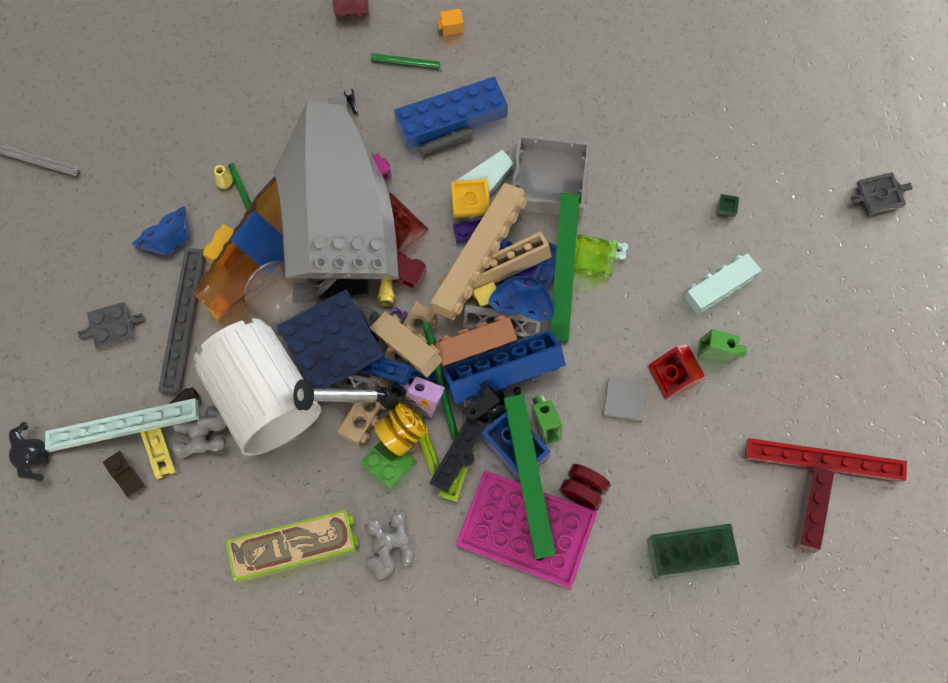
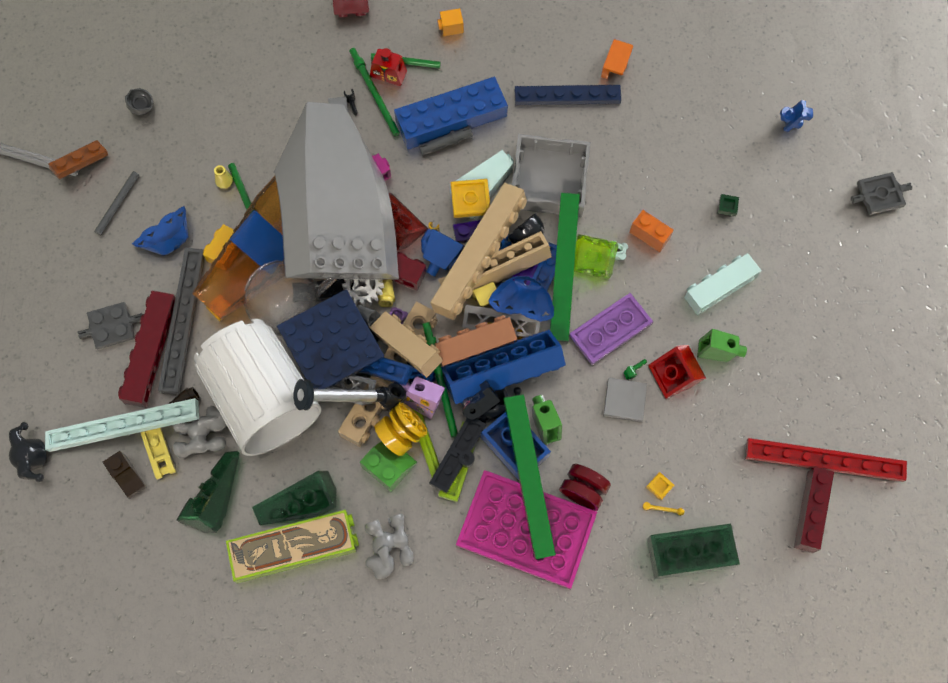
none -> dark orange plate [48,140,108,180]
none -> dark grey bar [94,171,139,235]
none -> dark red brick [118,291,176,408]
none -> dark grey hair [125,88,154,115]
none -> clear green wedge [177,451,240,533]
none -> clear green wedge [252,470,336,525]
none -> white gear [342,279,384,306]
none -> green bar [349,48,400,137]
none -> red torso [370,48,407,86]
none -> blue torso [421,222,465,277]
none -> black cylinder [507,213,545,244]
none -> dark blue plate [514,85,621,105]
none -> medium lavender plate [569,293,653,365]
none -> orange panel [601,39,633,79]
none -> green hand [624,359,647,380]
none -> orange brick [629,210,674,252]
none -> yellow hinge [643,502,685,516]
none -> yellow tile [646,472,674,500]
none -> blue hips [780,100,813,132]

